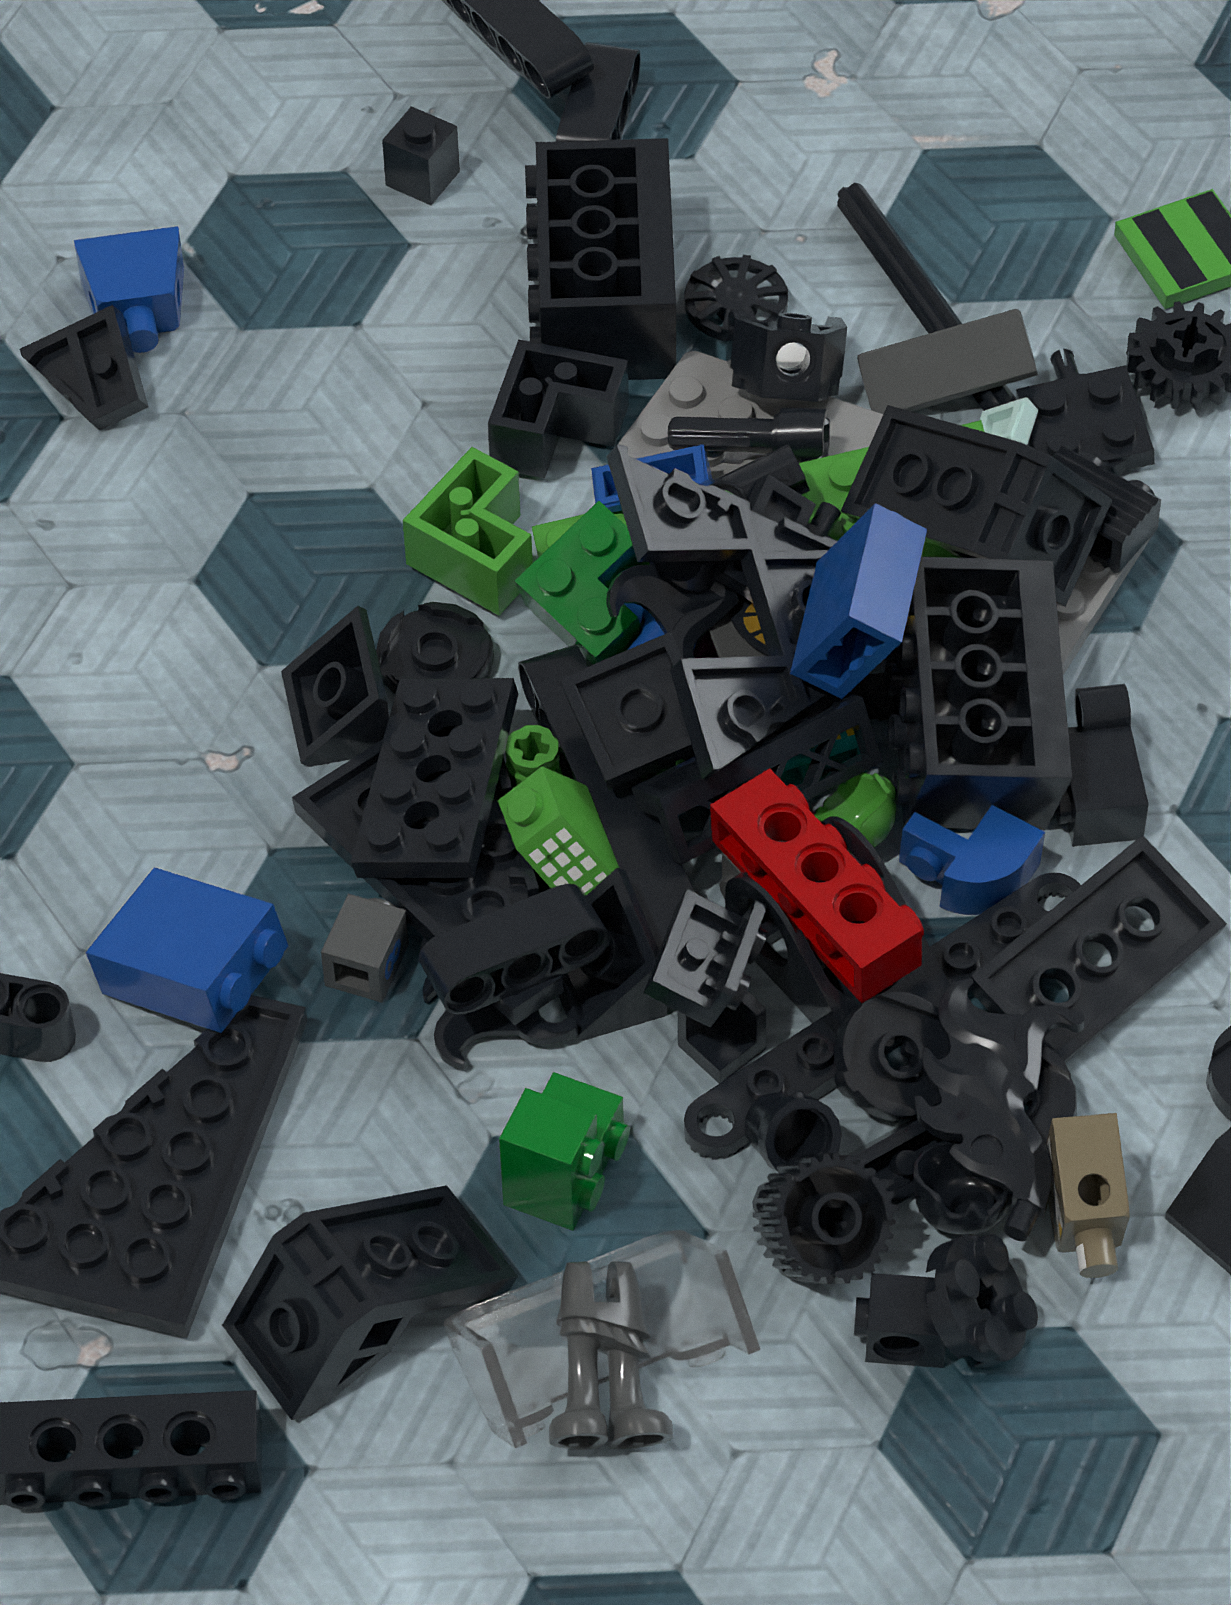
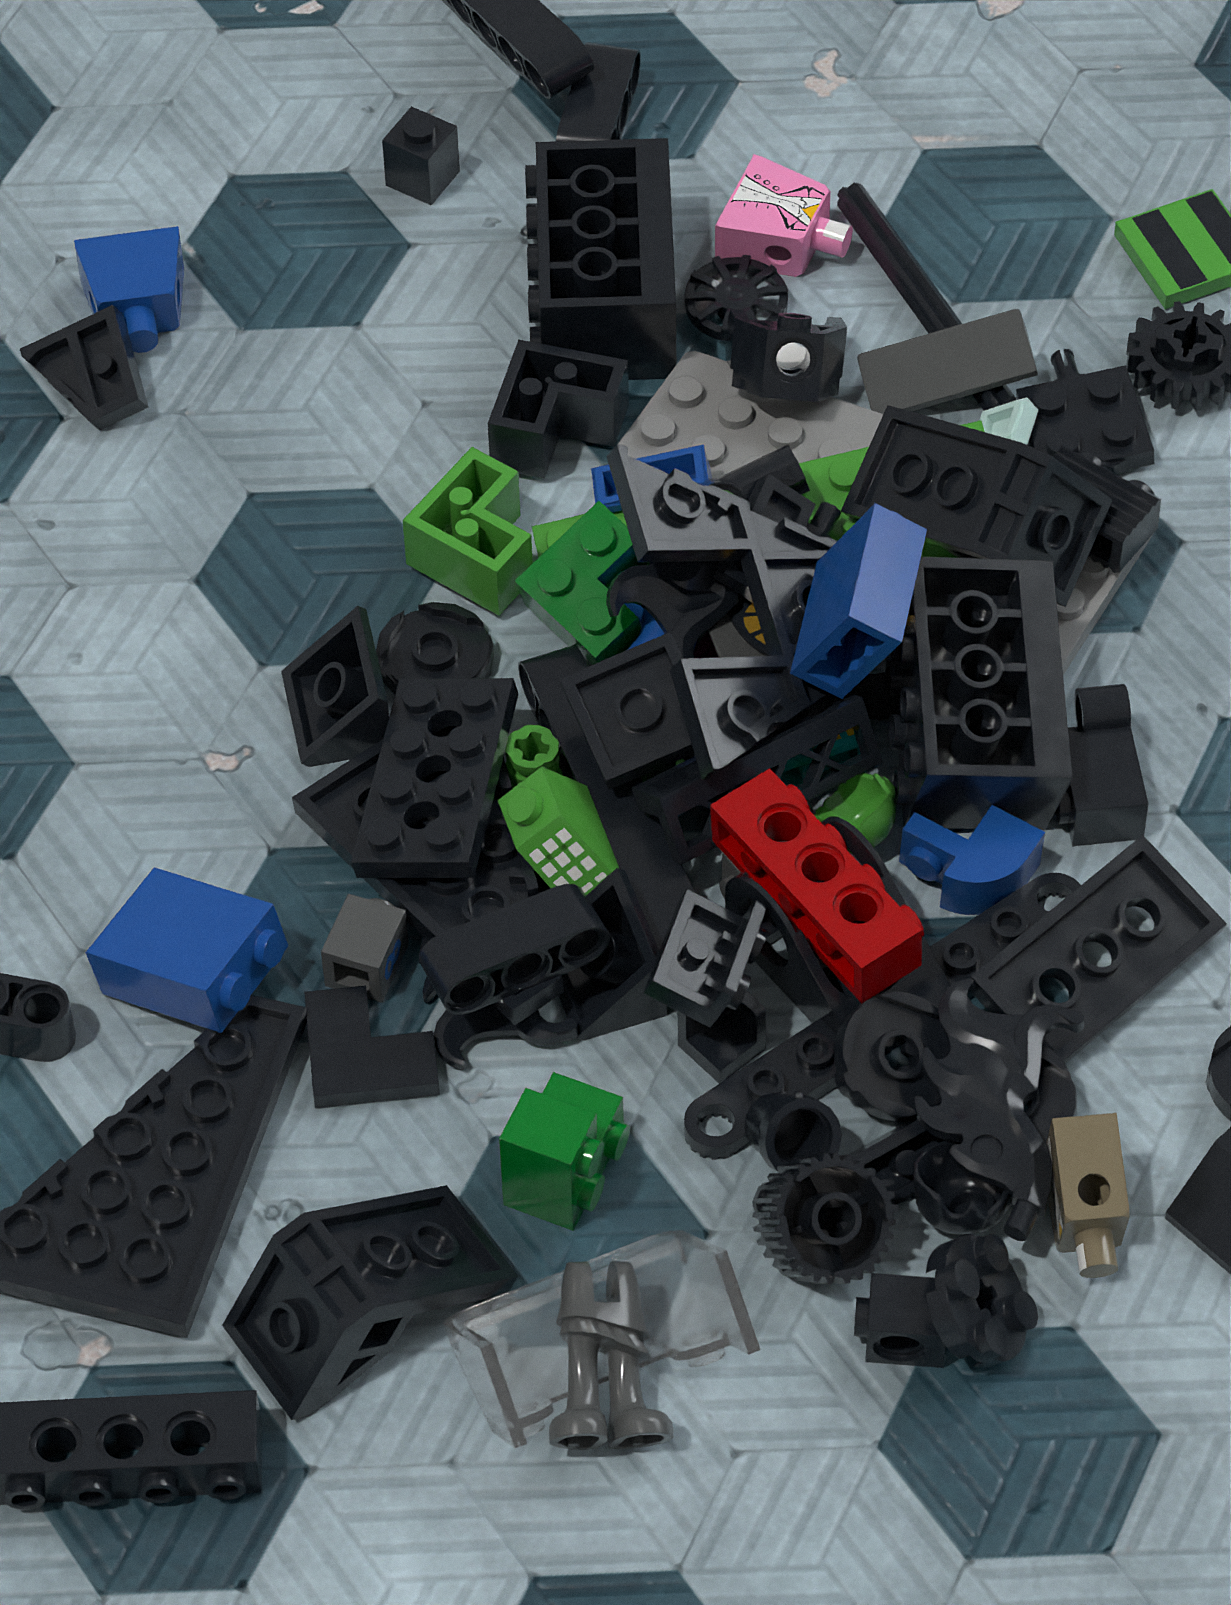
black piece [667,407,830,463] -> none
none -> black tile [304,985,440,1108]
none -> bright pink torso [715,154,853,277]

